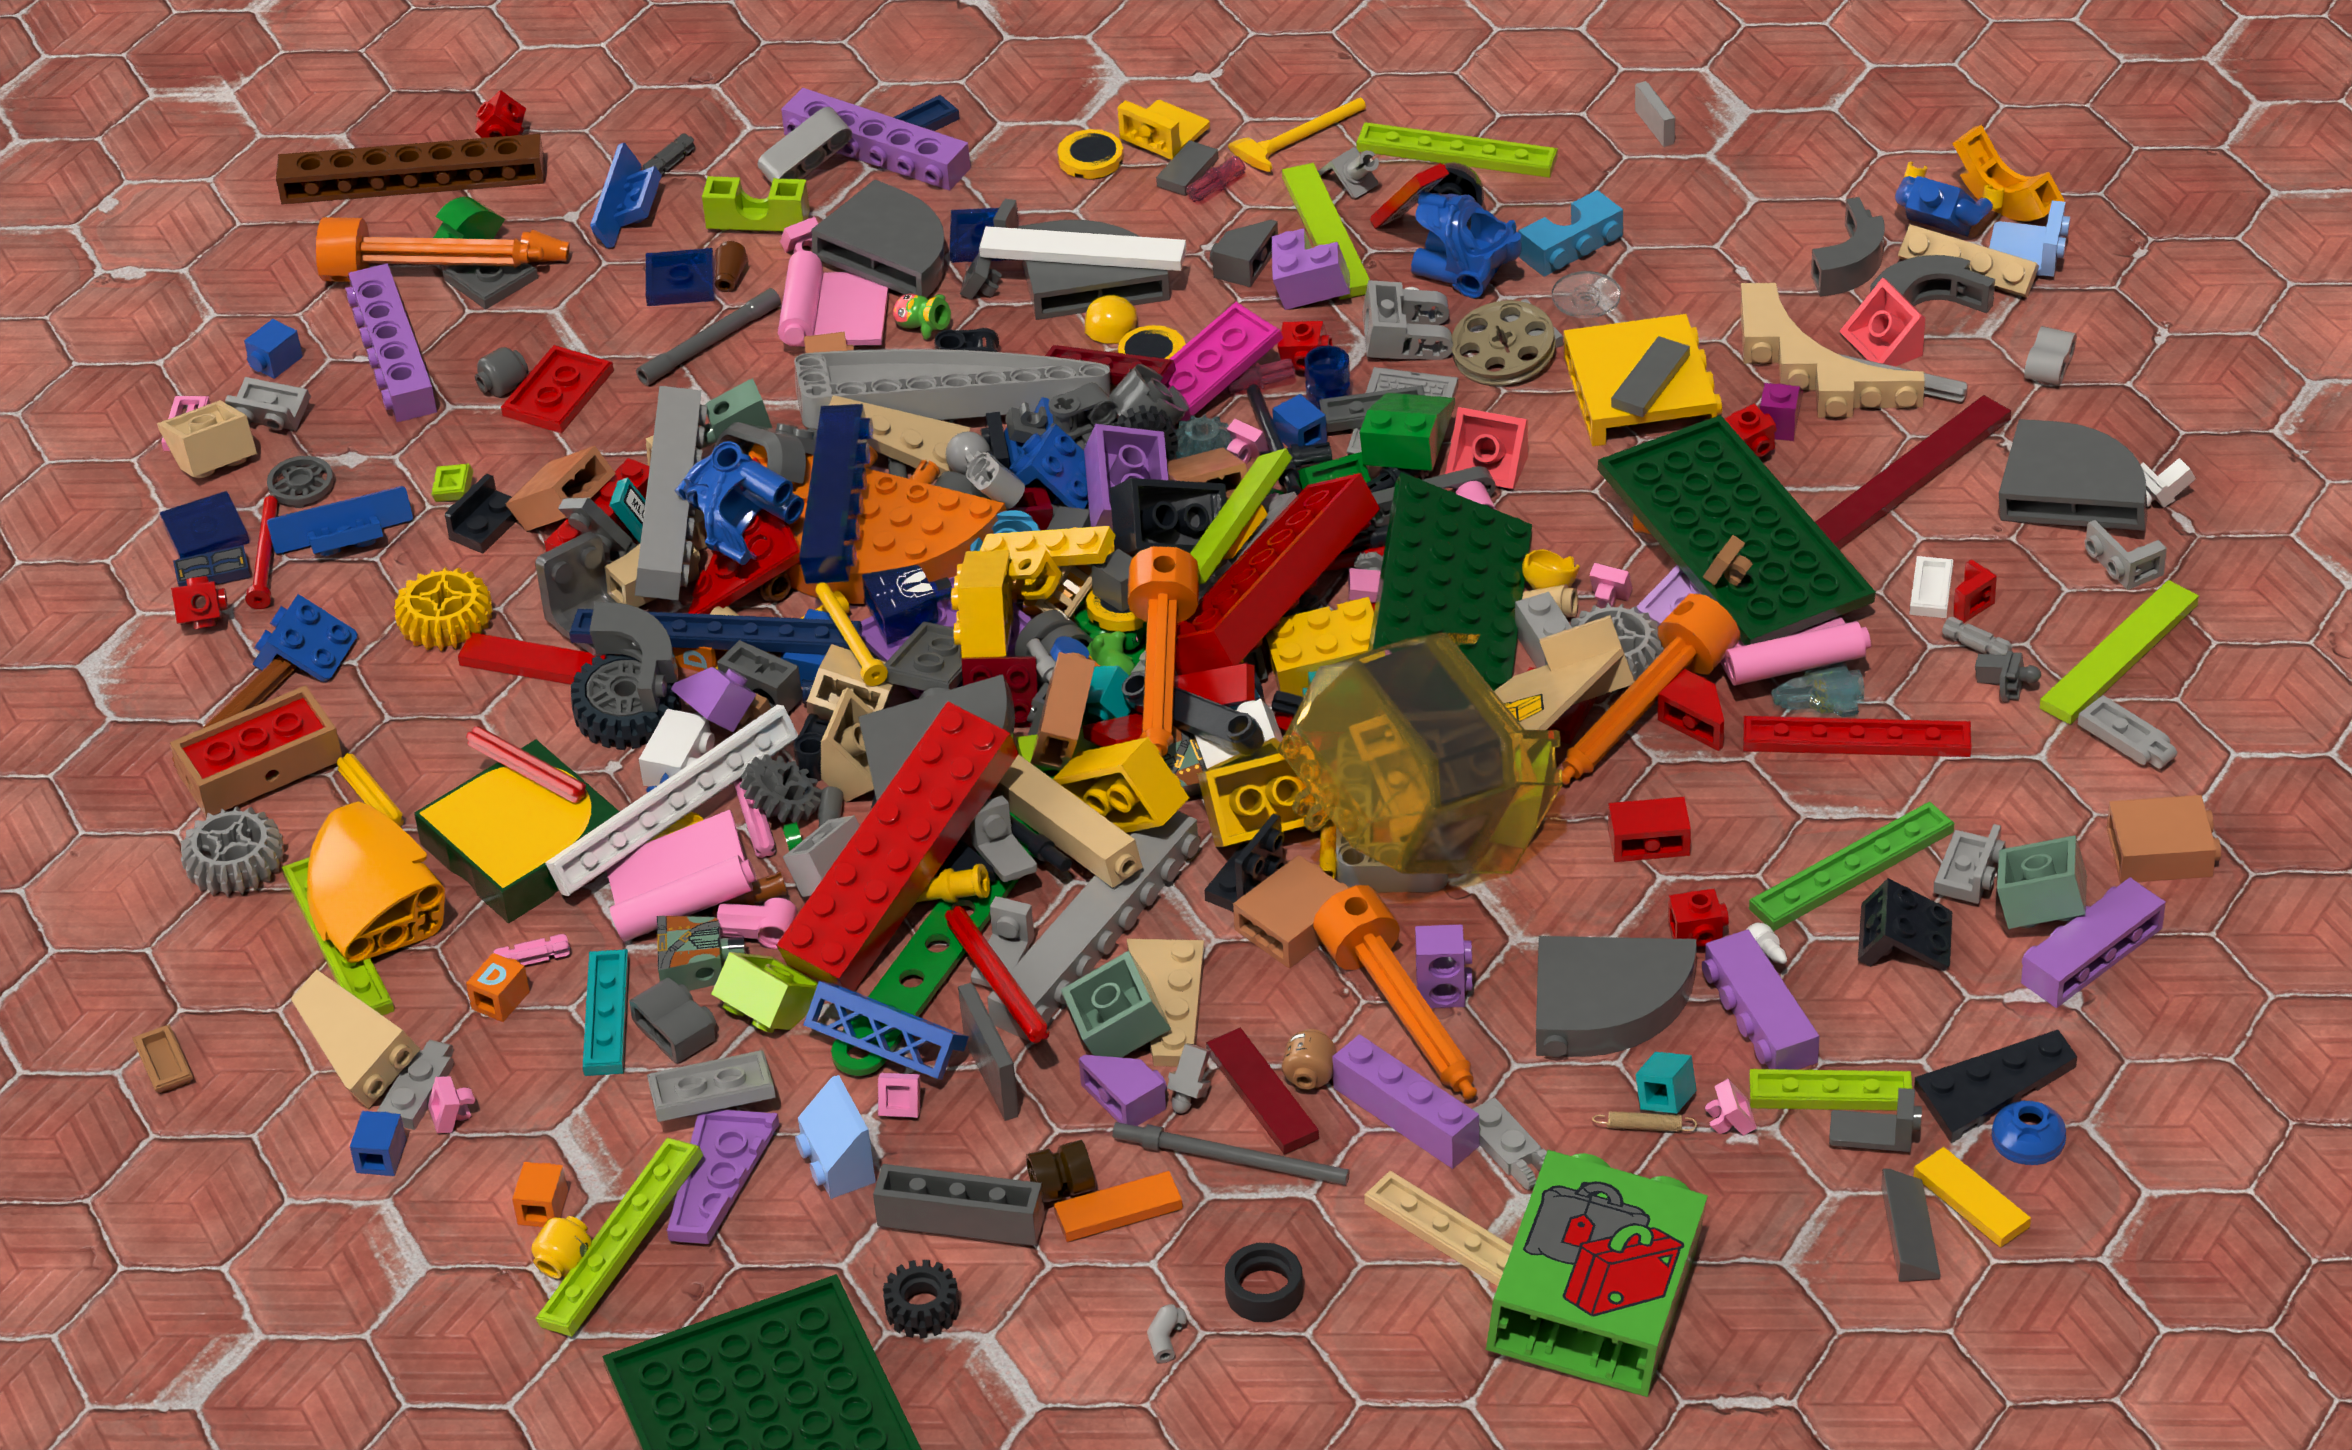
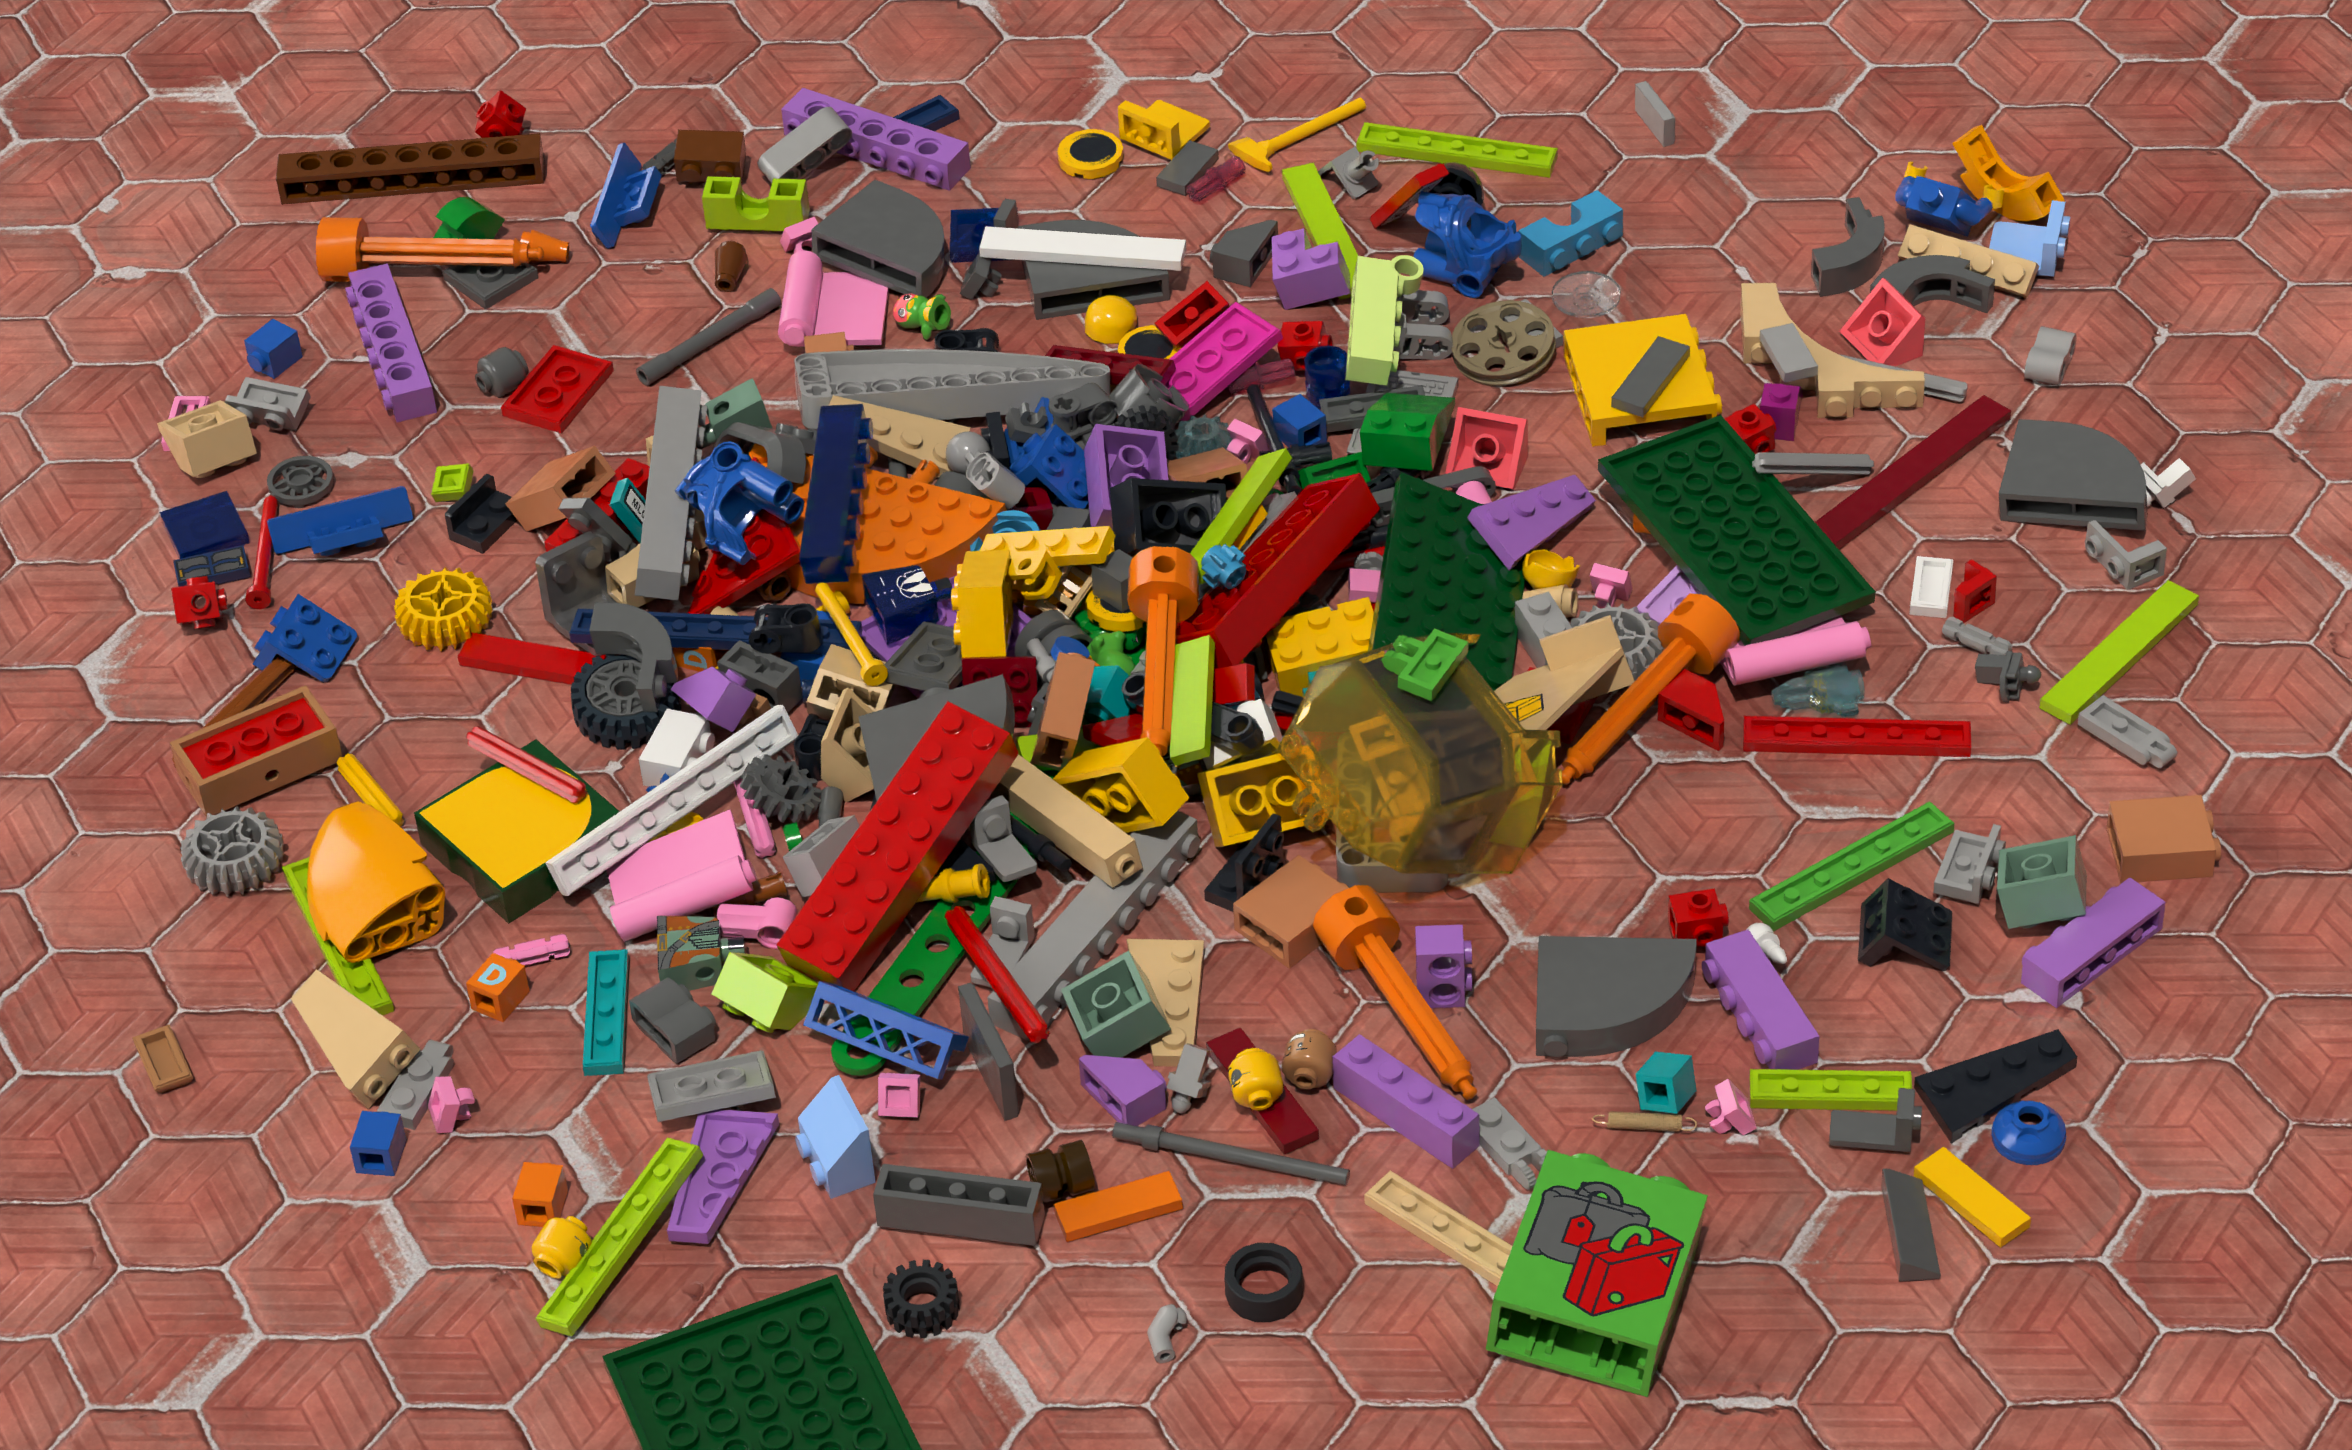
clear blue tile [645,248,715,306] -> none
yellow piece [1319,816,1336,879] -> none
red brick [1608,796,1691,862] -> none
medium nougat tile [1703,535,1752,586] -> none
none -> reddish brown brick [674,129,746,183]
none -> black piece [749,603,823,654]
none -> red slope [1154,281,1230,348]
none -> lime tile [1170,635,1215,766]
none -> dark azure gear [1201,544,1246,590]
none -> yellow head [1228,1048,1283,1110]
none -> yellowish green hinge [1345,255,1424,386]
none -> bright green hinge [1381,628,1468,701]
none -> medium lavender wing [1467,475,1596,571]
none -> light grey axle [1752,452,1874,475]
none -> light grey tile [1760,323,1818,383]

